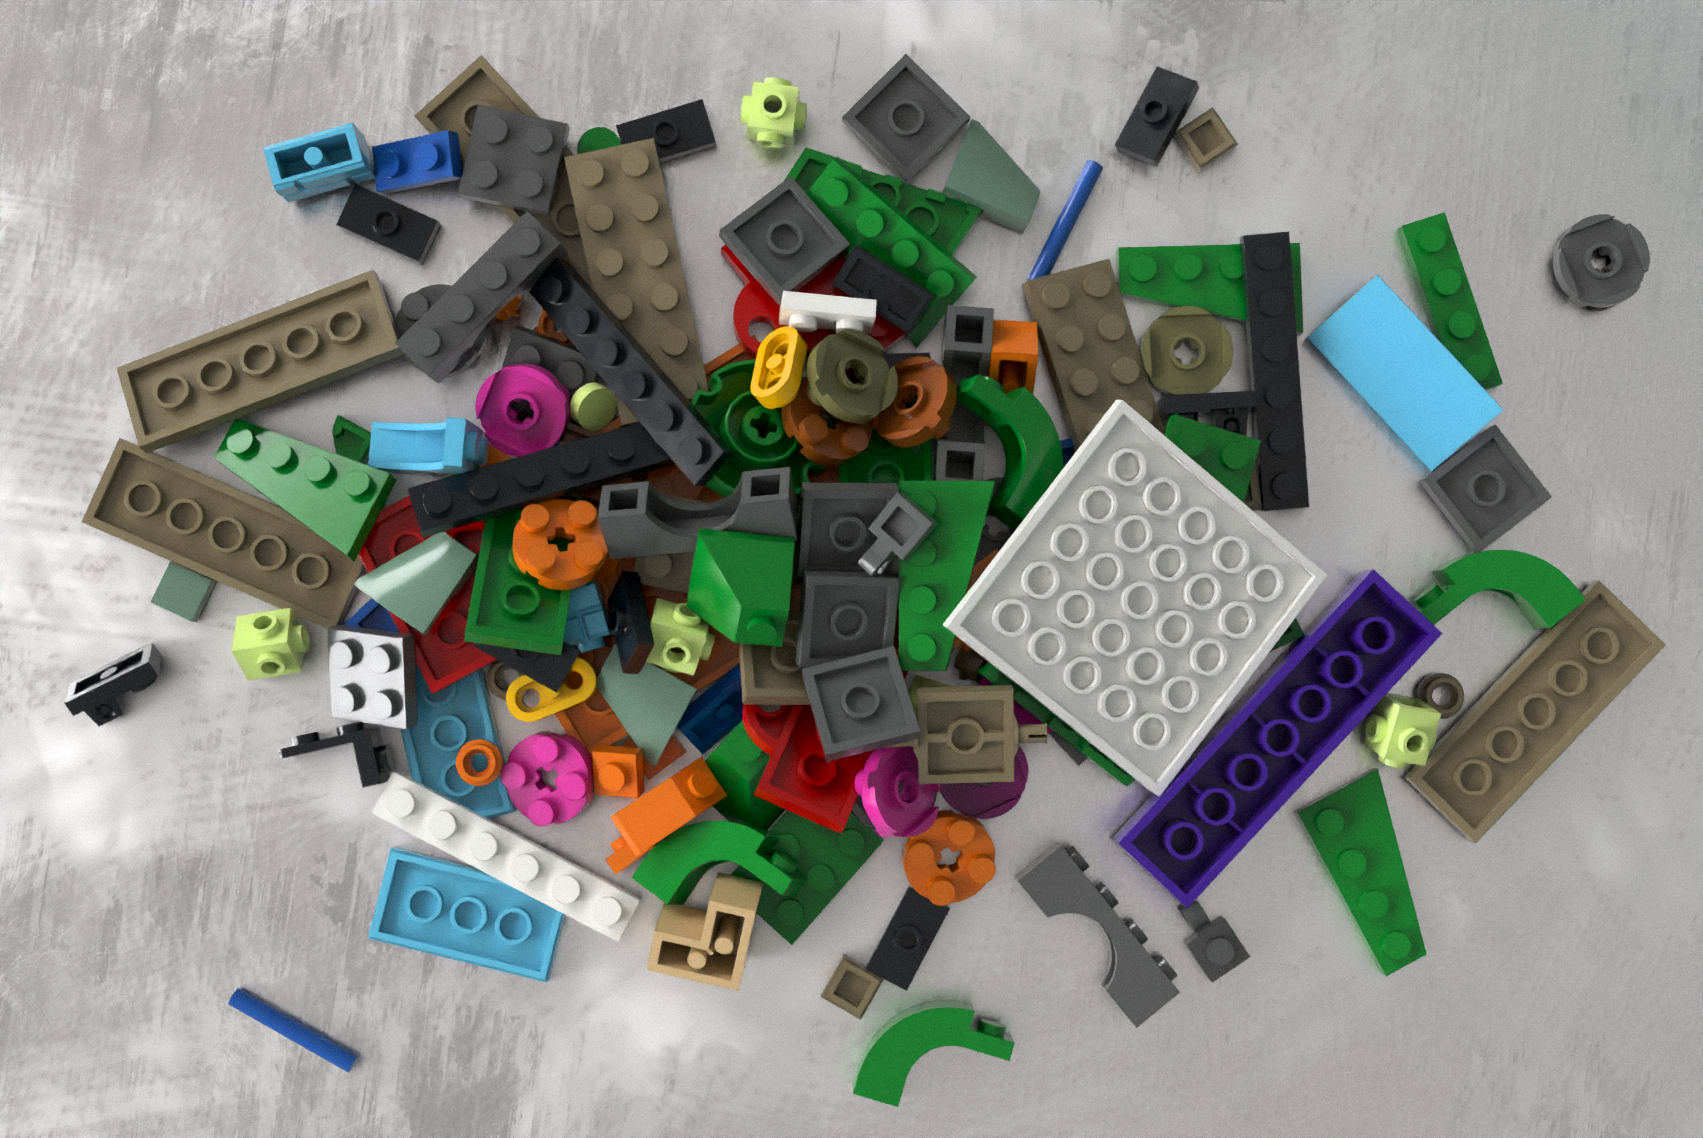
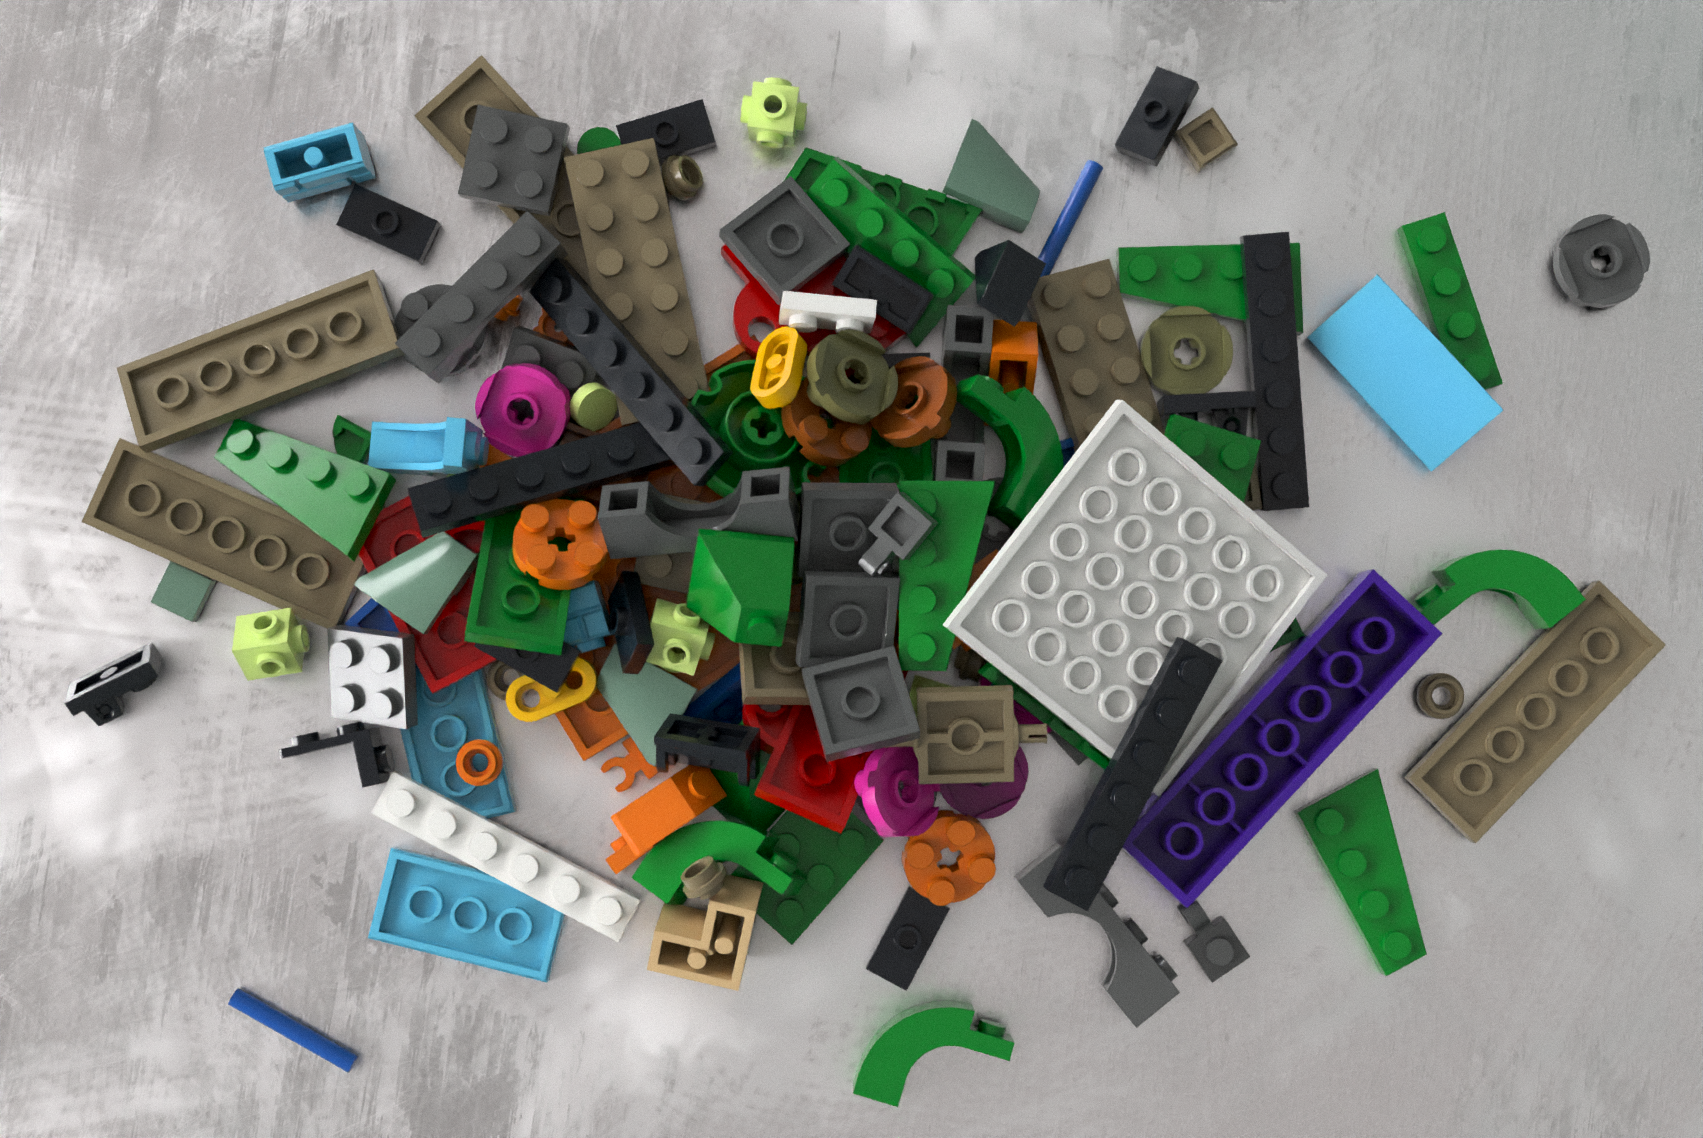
blue plate [372,130,463,194] -> none
dark pink plate [500,731,594,826] -> none
orange plate [592,745,645,798] -> none
dark tan tile [821,954,884,1020] -> none
dark grey plate [842,54,970,183] -> none
yellowish green brick [1364,693,1441,768] -> none
dark grey plate [1419,424,1552,553] -> none
none -> black hinge [654,713,760,787]
none -> dark tan plate [662,155,703,201]
none -> dark tan plate [681,856,727,900]
none -> black slope [974,240,1046,327]
none -> black plate [1043,637,1222,911]

